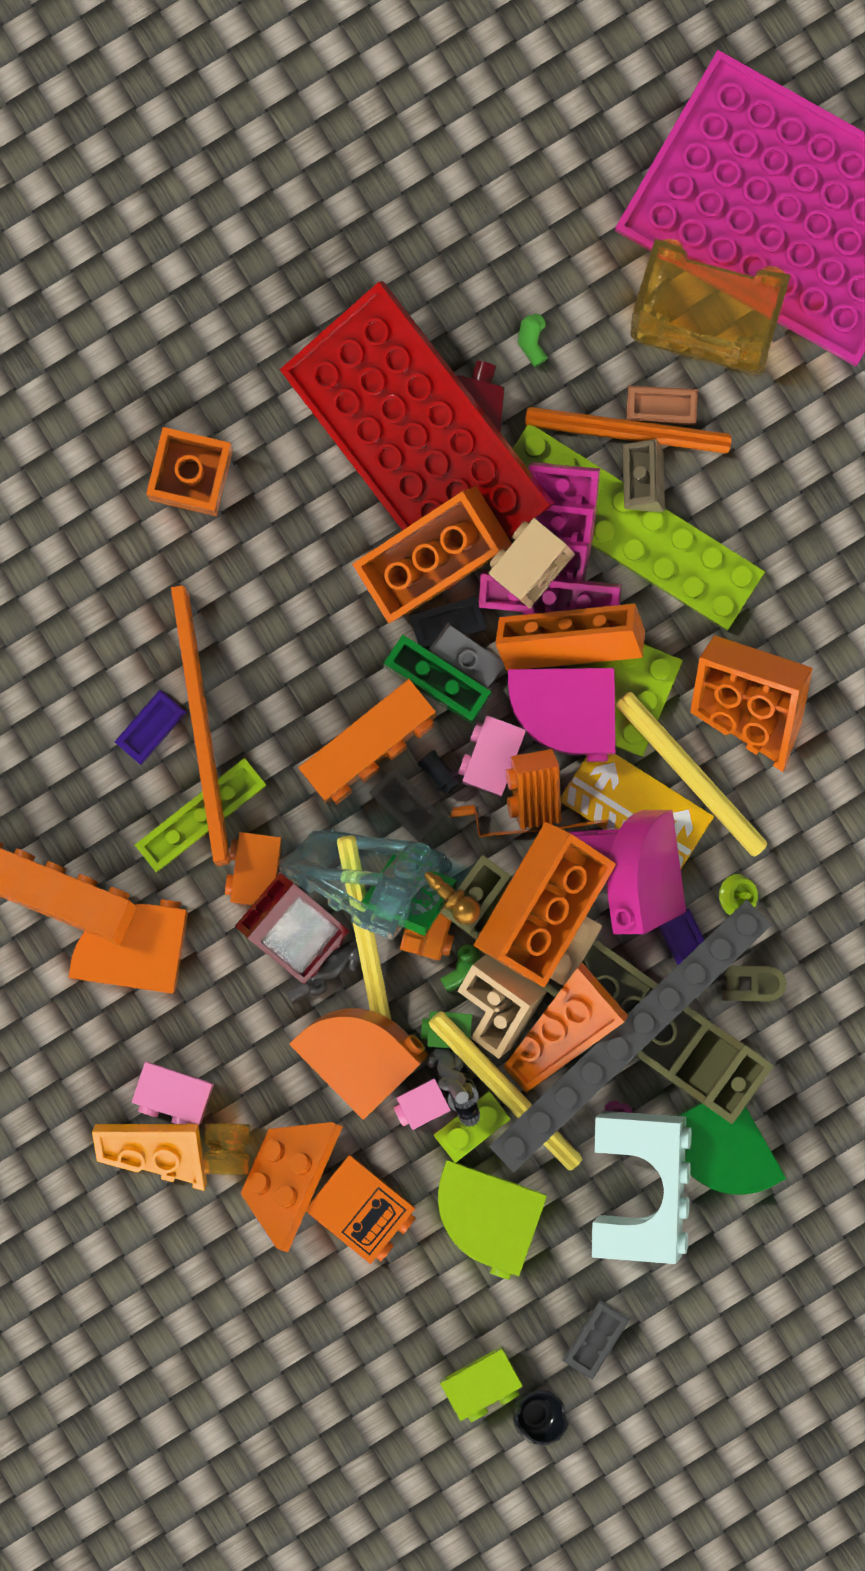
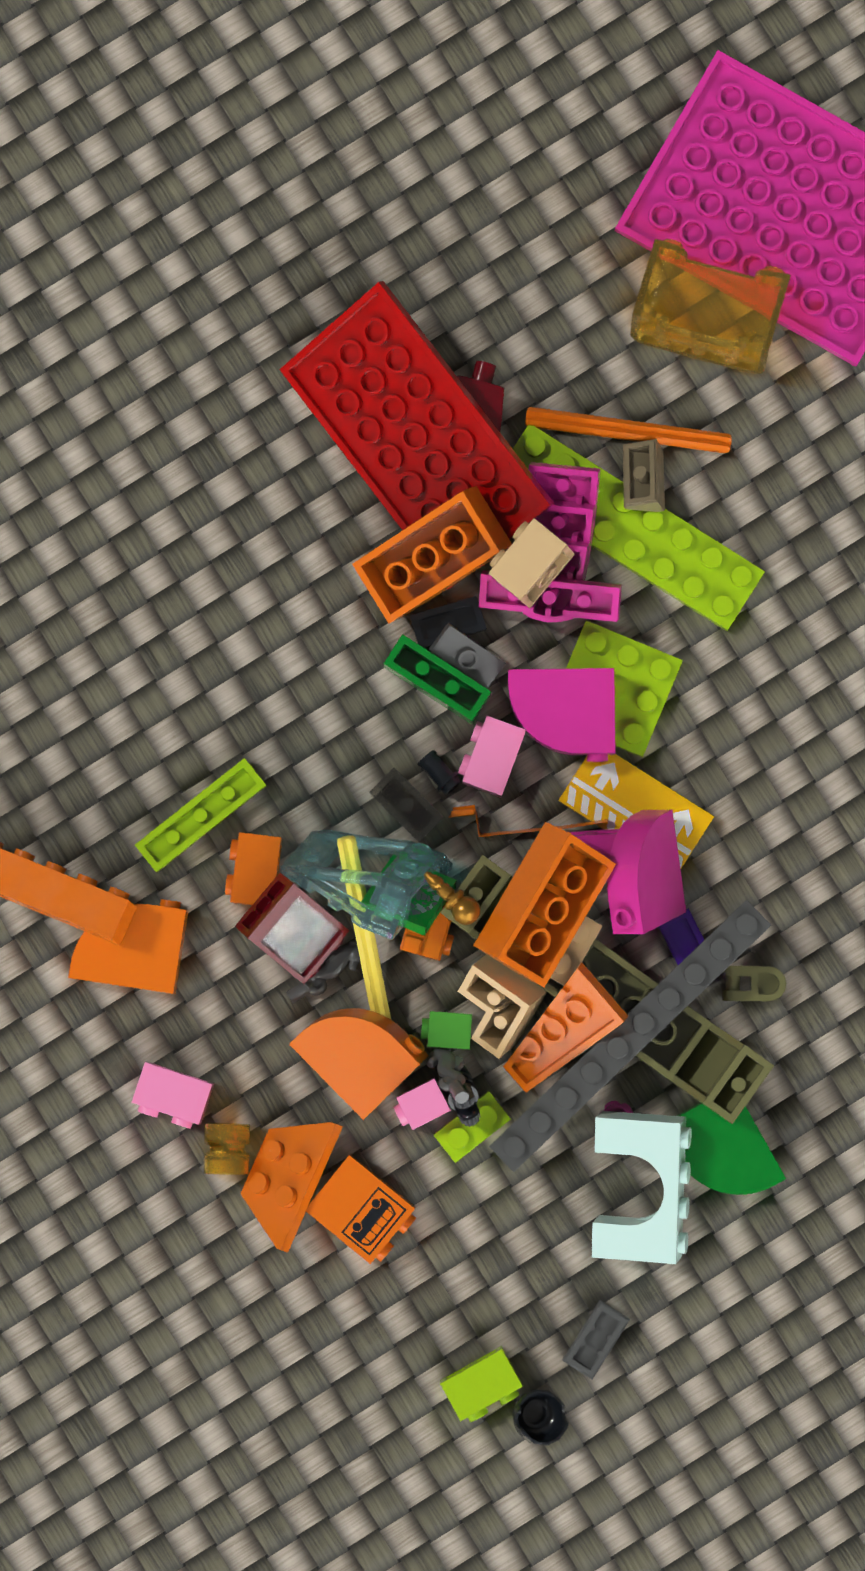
light orange wing [92,1124,207,1191] -> none
dark purple tile [114,690,187,766] -> none
orange brick [146,427,233,517] -> none
orange tile [171,585,231,866] -> none
orange brick [298,679,436,805] -> none
light yellow axle [429,1011,582,1171] -> none
lime brick [438,1159,547,1280] -> none
bright green arm [440,944,481,993] -> none
orange brick [495,603,645,671] -> none
orange brick [506,749,561,830] -> none
bright green arm [518,313,548,368] -> none
light yellow axle [616,692,767,857] -> none
nougat tile [626,385,698,426] -> none
orange wedge [690,635,813,772] -> none
lime hat [719,874,758,915] -> none

